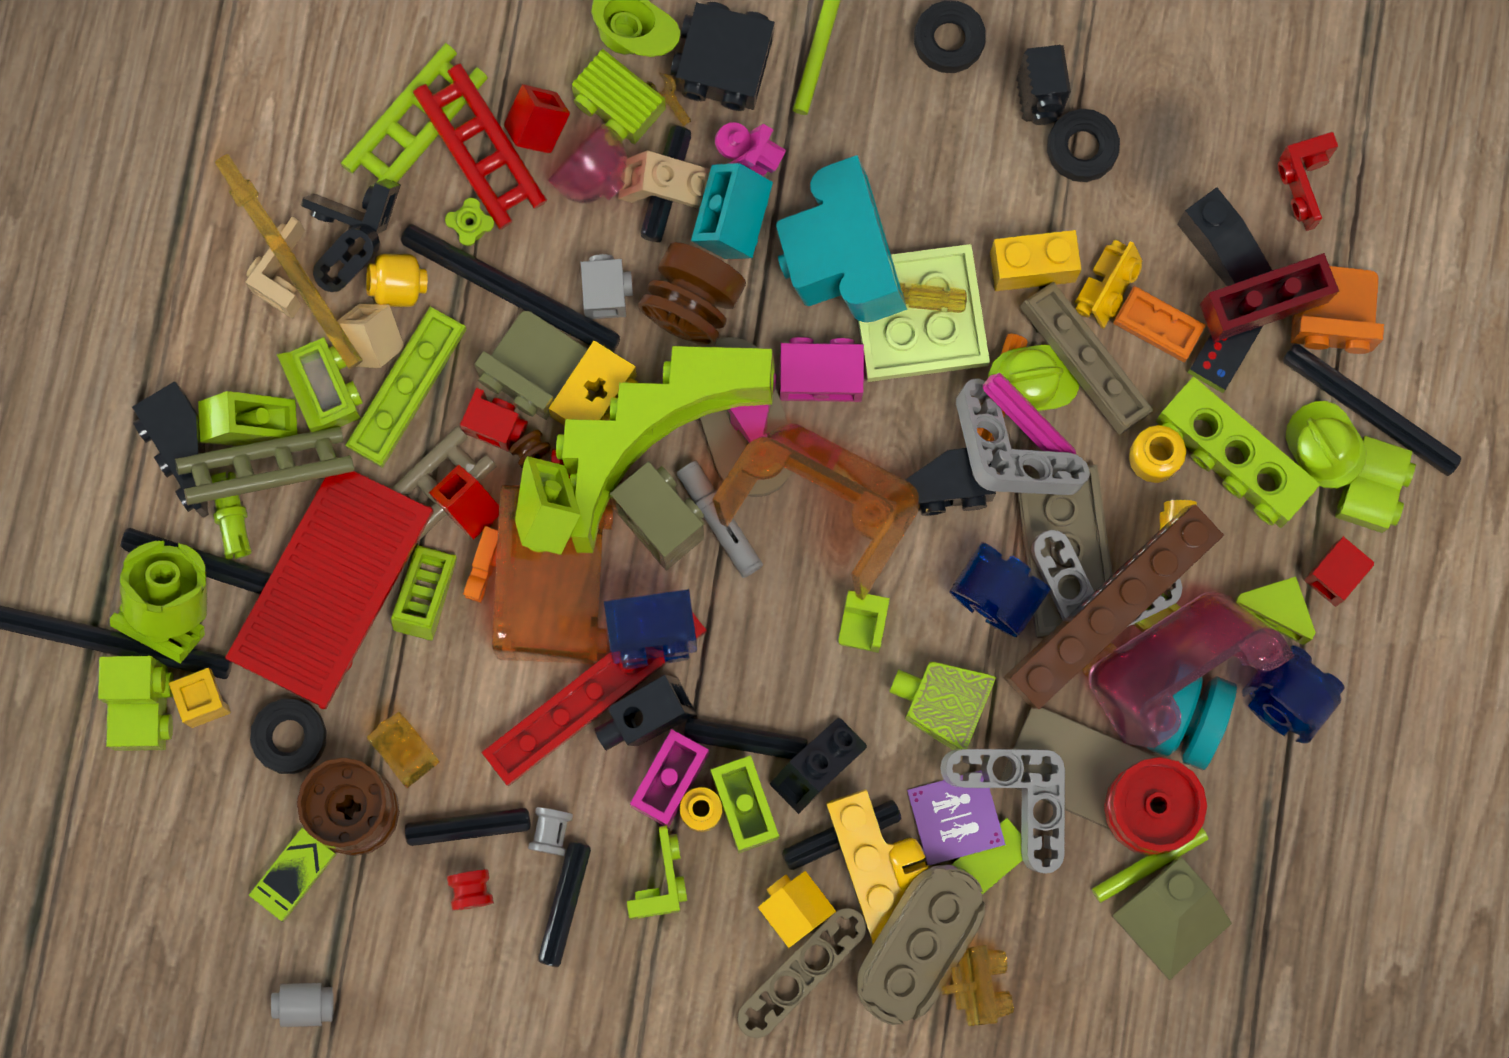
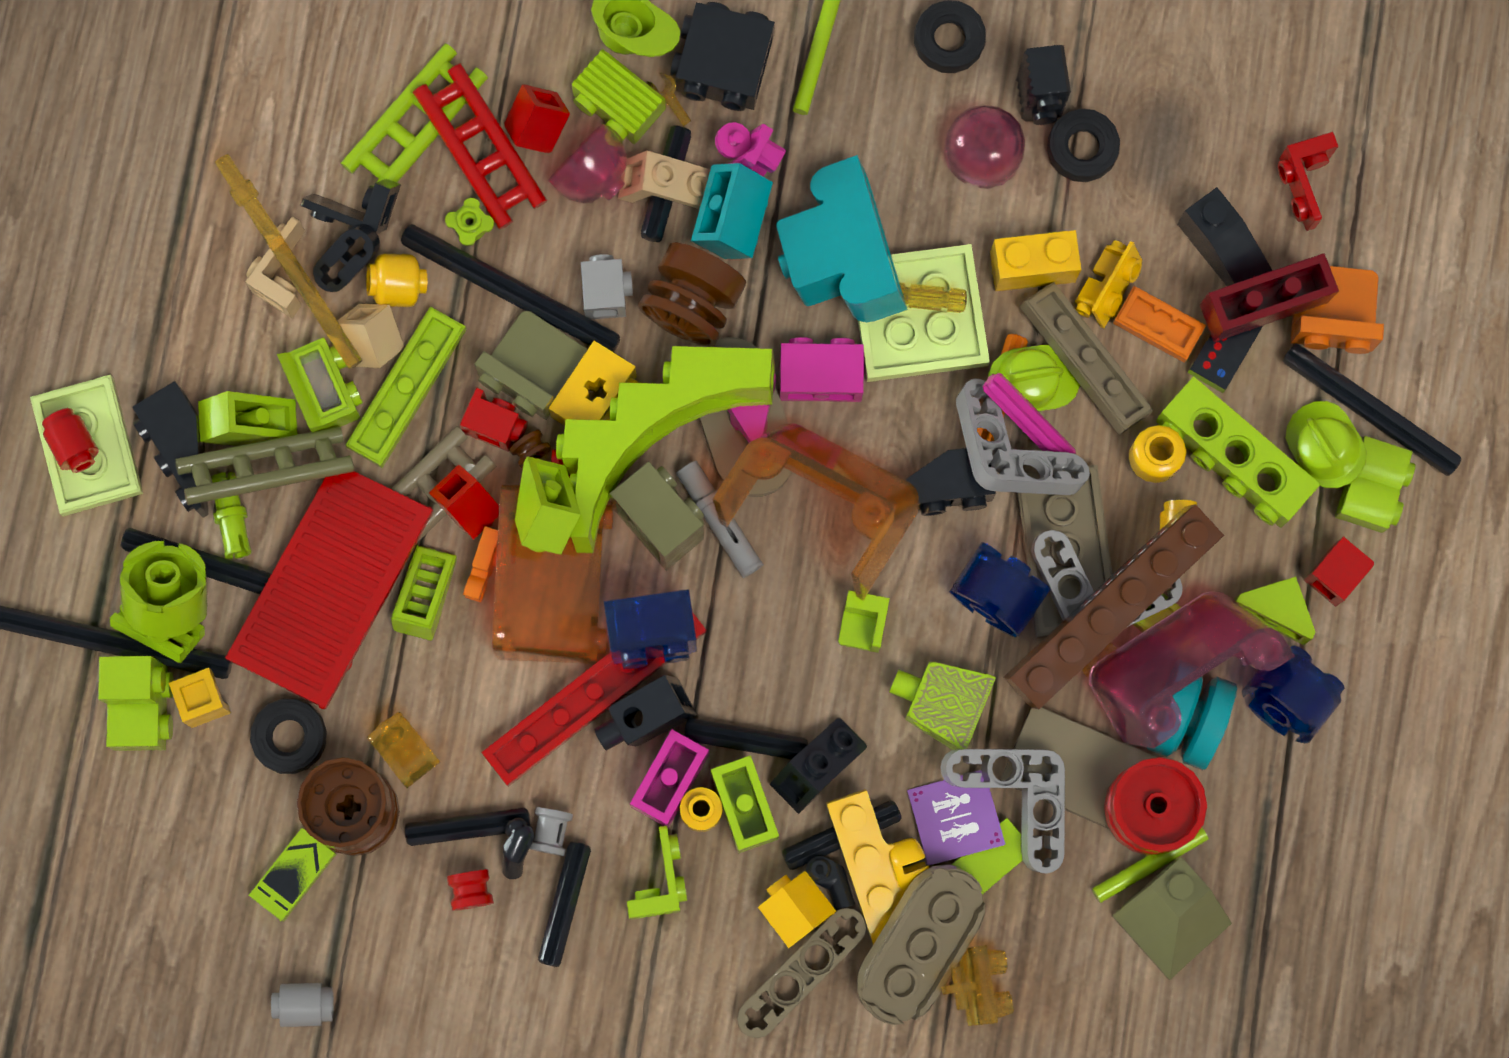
none -> yellowish green tile [30,375,143,516]
none -> red brick [42,408,99,473]
none -> black arm [502,818,534,880]
none -> black arm [806,856,855,911]
none -> clear pink cylinder [944,104,1026,189]

